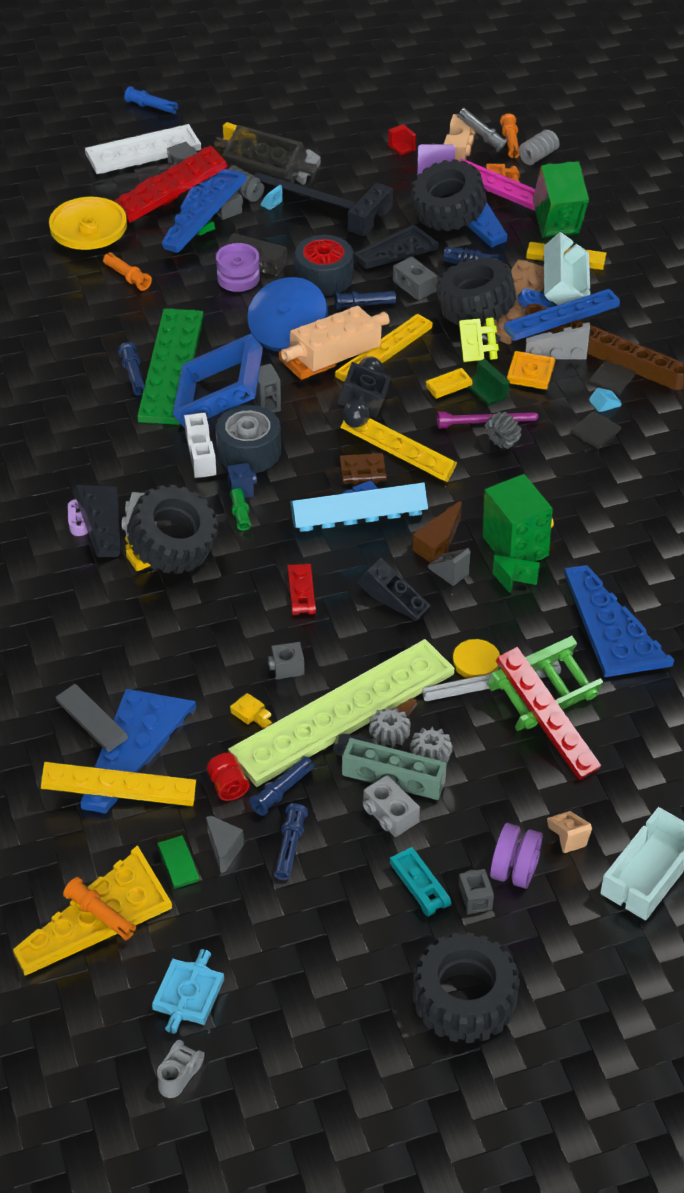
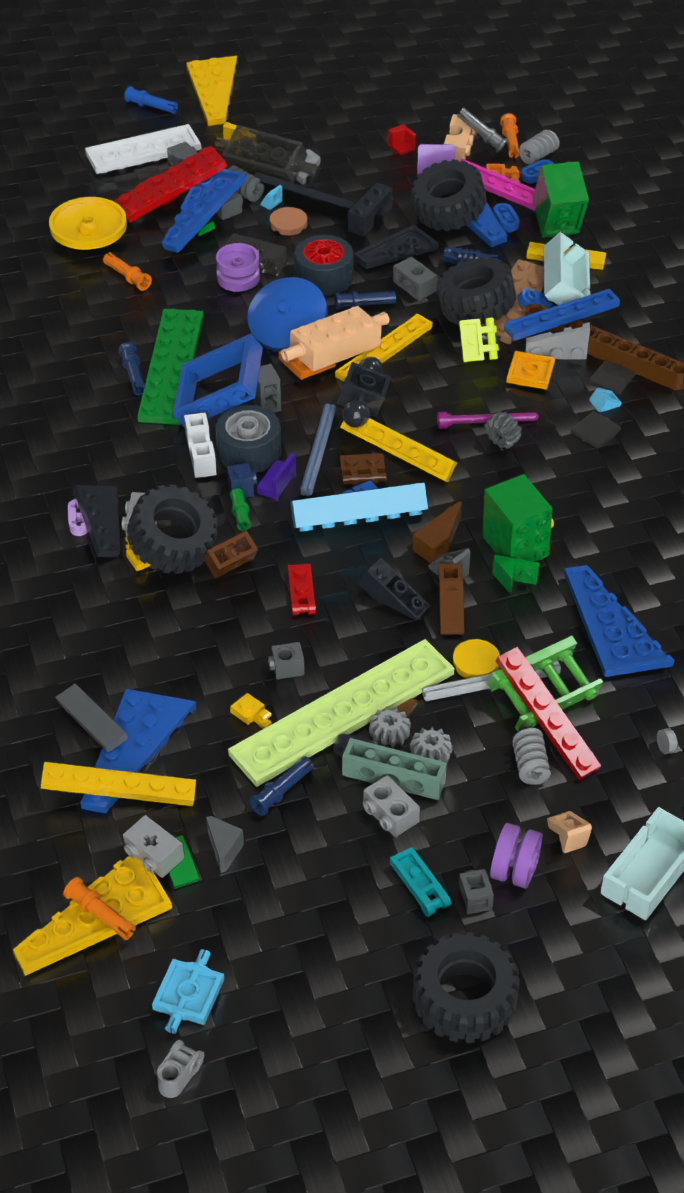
red wheel [207,753,249,801] -> none
dark blue pin [274,803,308,880] -> none
yellow plate [426,368,472,399] -> none
dark green panel [468,359,510,406] -> none
none -> light grey brick [123,815,184,878]
none -> yellow wing [186,56,237,126]
none -> reddish brown brick [204,531,258,579]
none -> dark purple panel [257,453,296,500]
none -> nougat tile [270,207,308,236]
none -> sand blue axle [300,404,335,497]
none -> reddish brown slope [438,564,464,635]
none -> blue plate [493,203,520,232]
none -> light grey piece [512,728,551,785]
none -> blue plate [521,160,554,184]
none -> light grey tile [657,728,678,754]

